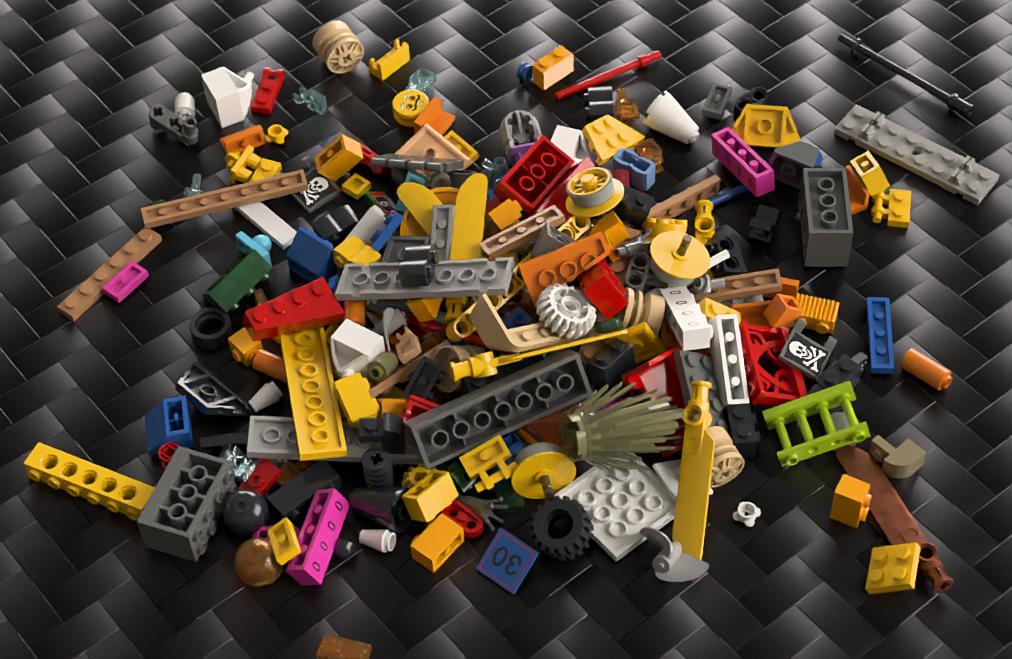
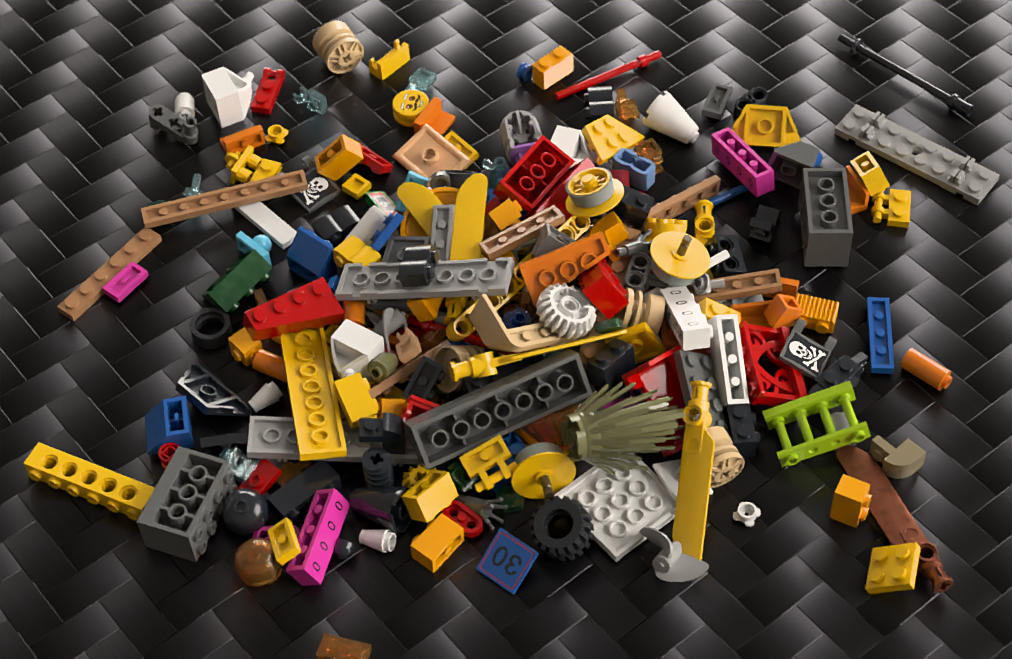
dark grey hinge [371,154,464,172] -> none

